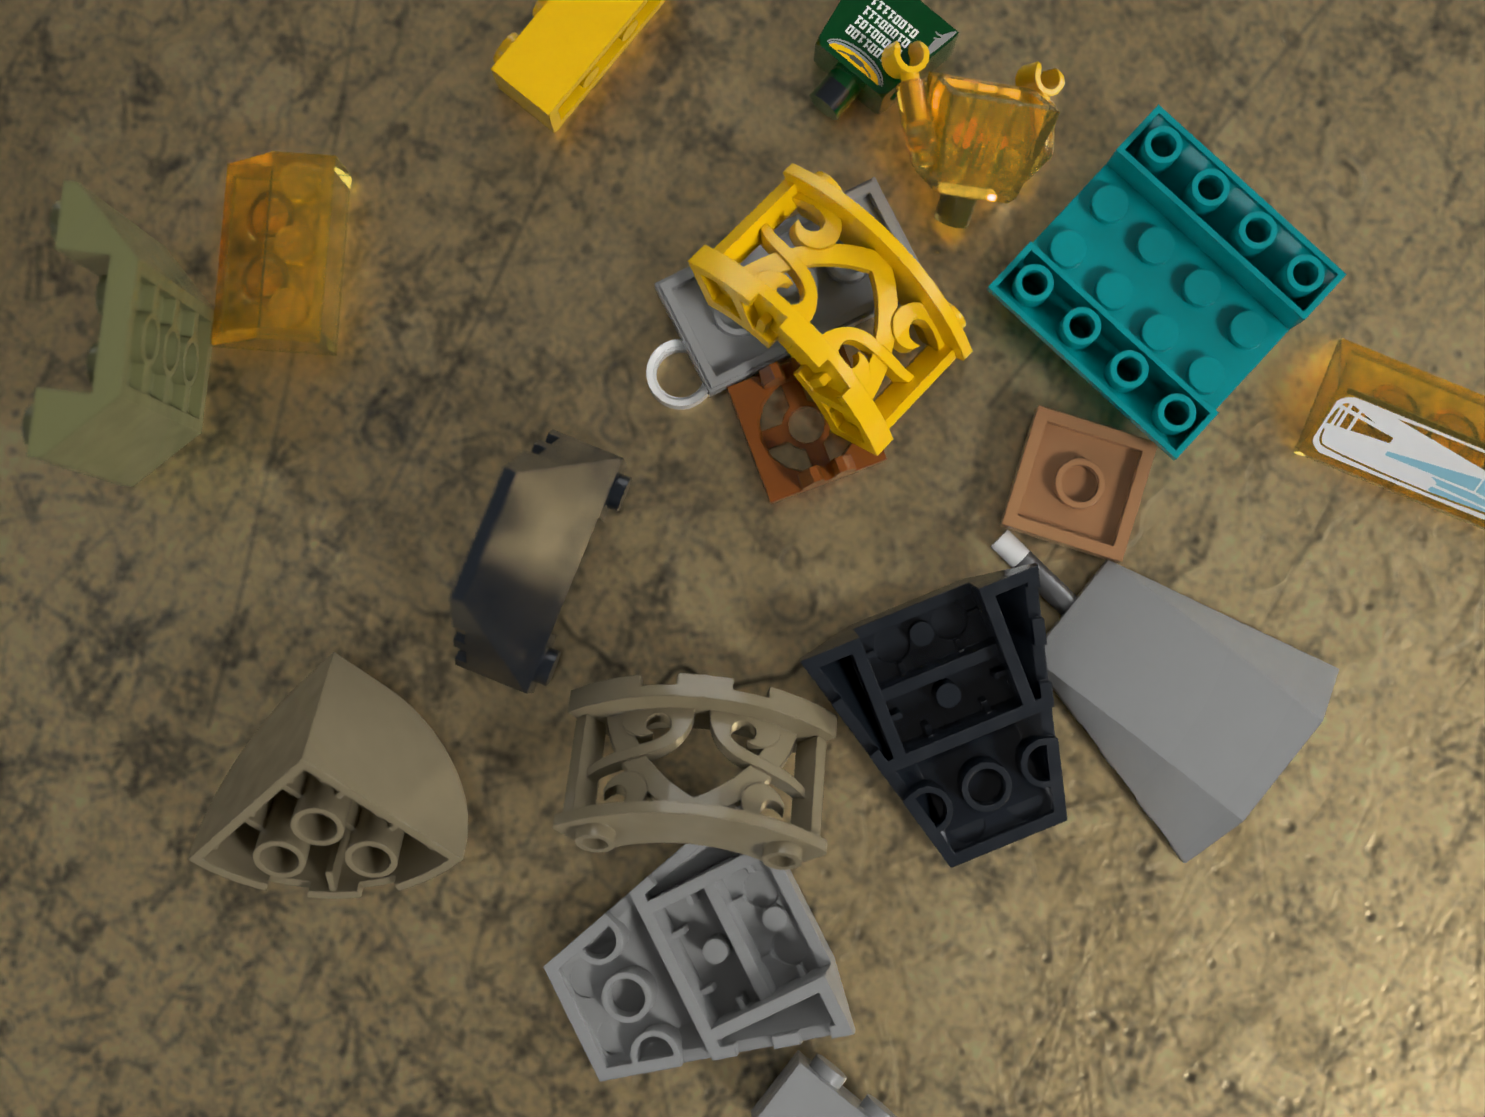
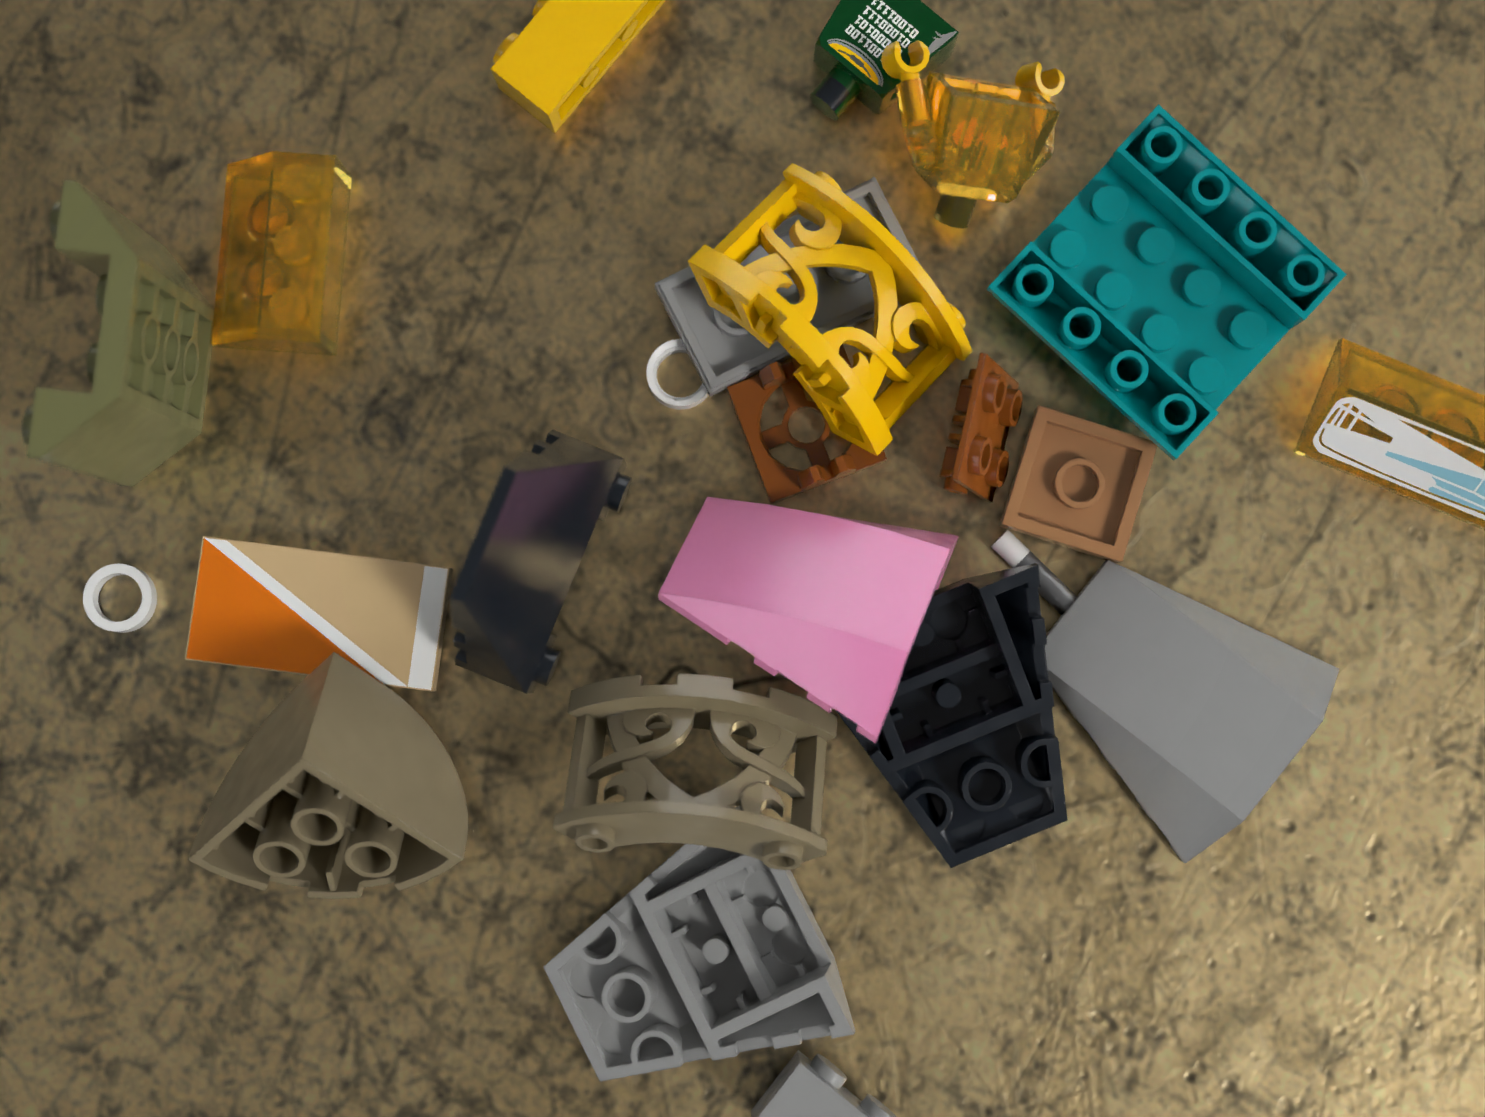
none -> white piece [83,563,157,633]
none -> tile [185,536,453,692]
none -> bright pink wedge [658,497,959,743]
none -> dark orange hinge [939,353,1023,503]

